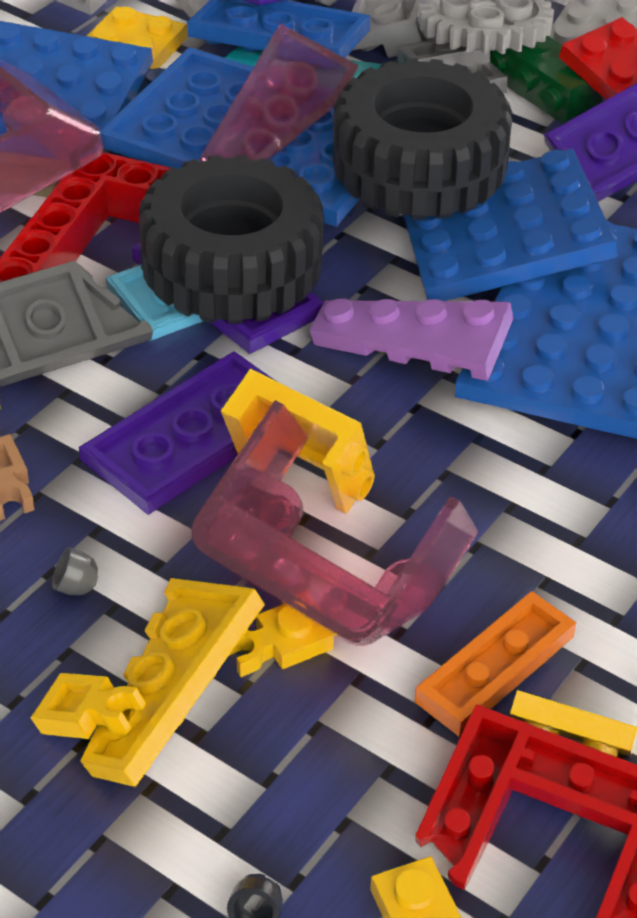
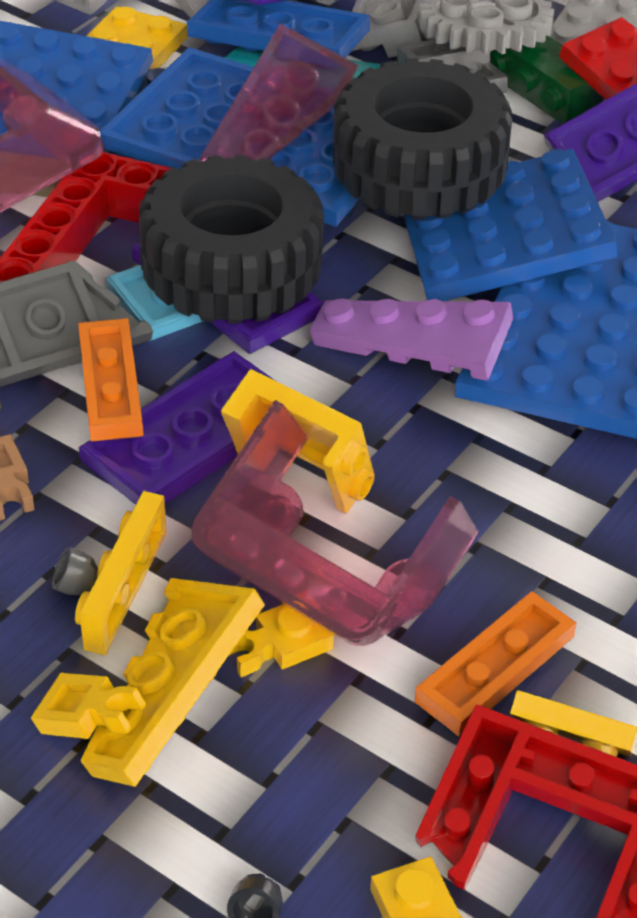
none -> yellow plate [75,491,167,656]
none -> orange plate [78,318,144,442]

